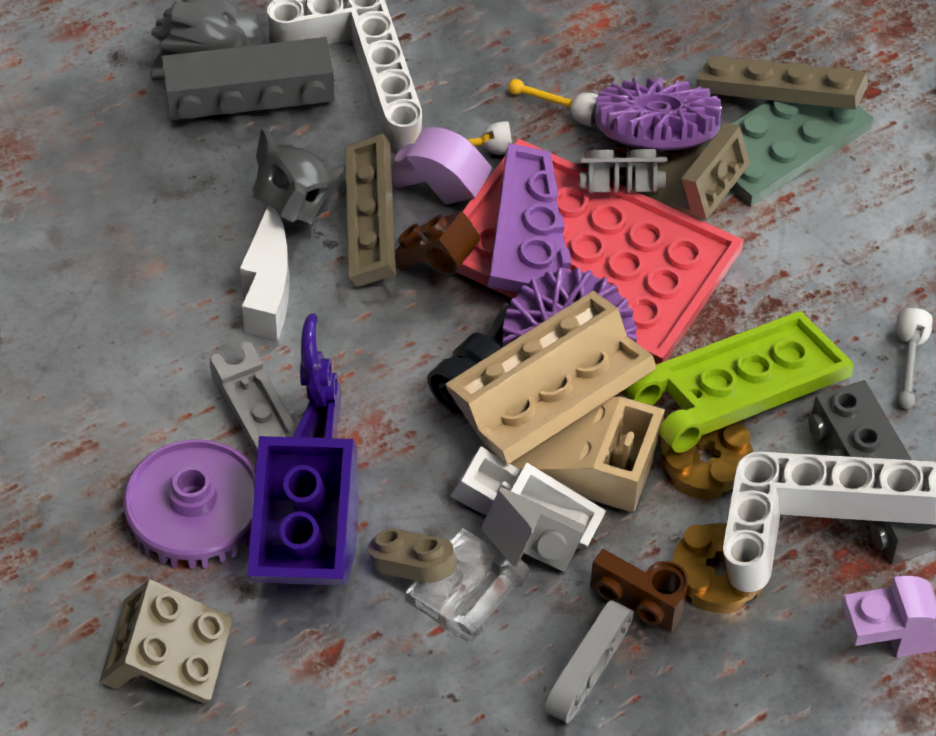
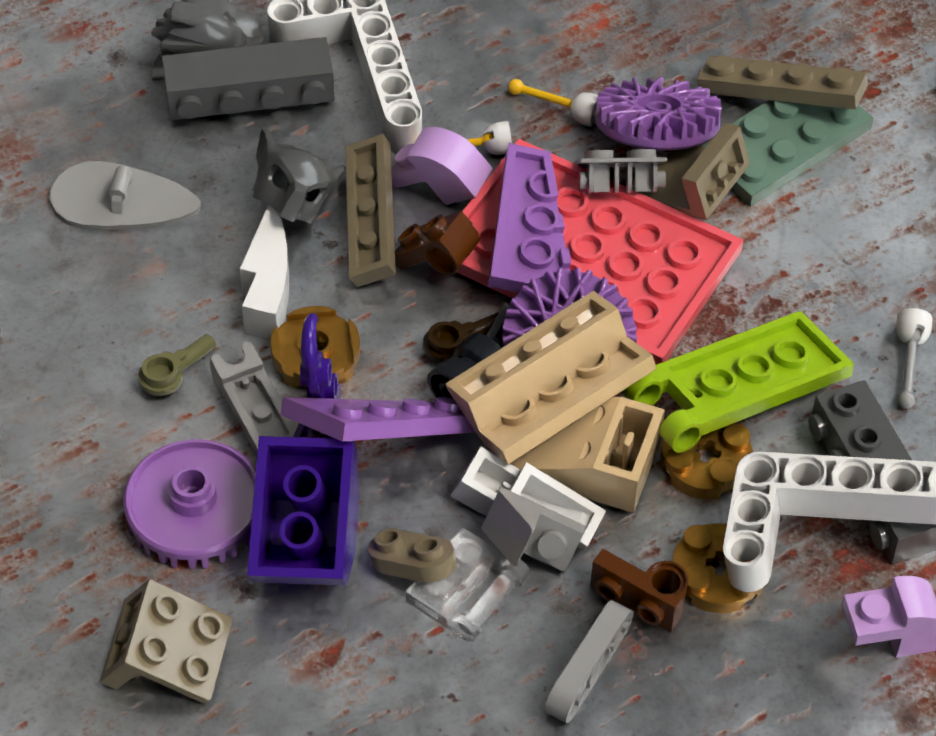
none -> light grey shield [50,161,201,230]
none -> olive plate [138,334,216,396]
none -> pearl gold plate [270,306,360,388]
none -> medium lavender wing [280,397,475,442]
none -> dark brown plate [423,312,499,363]

